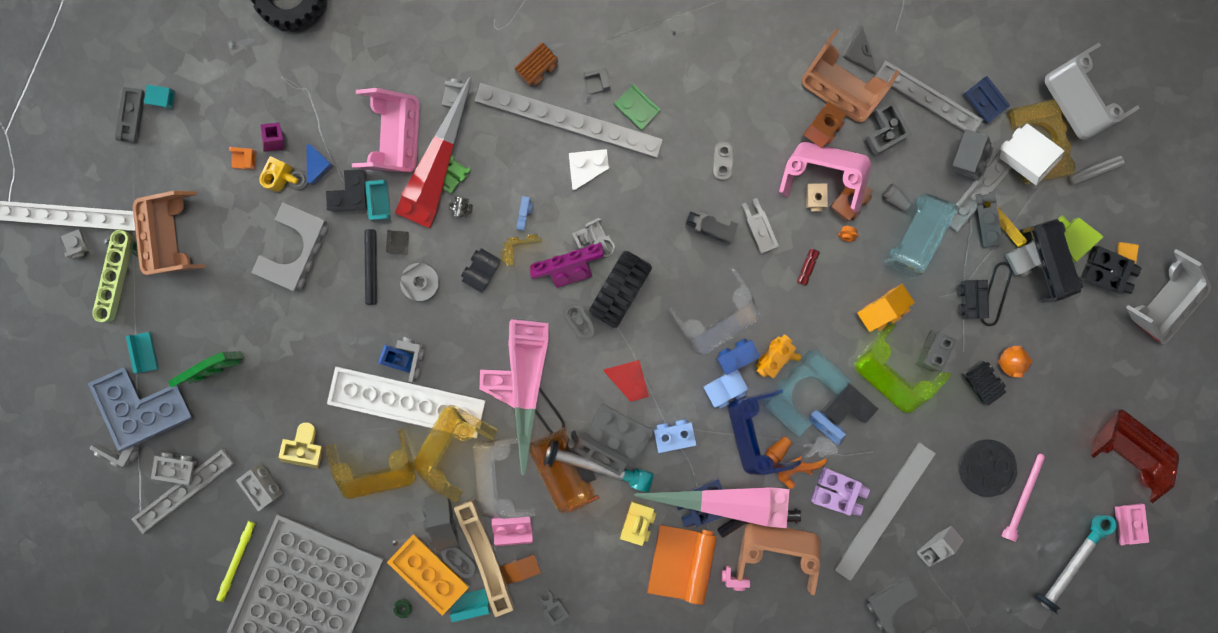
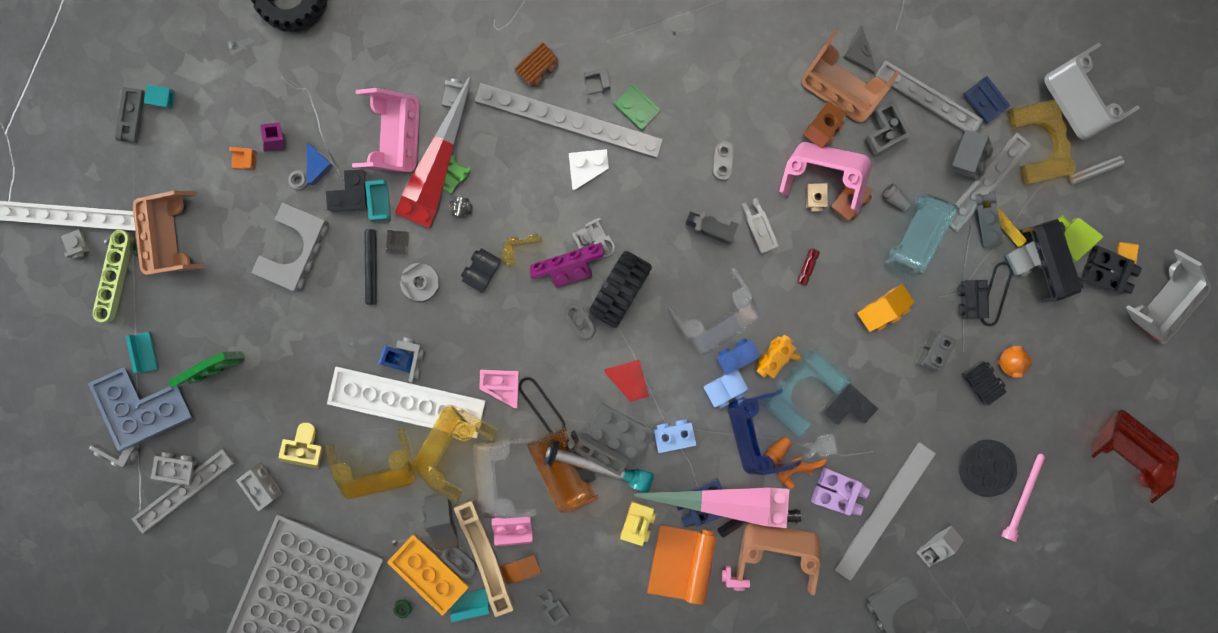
neon yellow piece [216,521,256,602] -> none
yellow piece [259,156,298,192] -> none
bright pink plate [508,319,548,476] -> none
medium blue plate [516,196,533,231] -> none
medium blue plate [809,410,846,446] -> none
orange plate [838,226,859,242] -> none
clear neon green windscreen [854,323,952,413] -> none
white brick [1000,124,1064,185] -> none
piece [1034,515,1116,614] -> none
bright pink plate [1114,503,1149,546] -> none

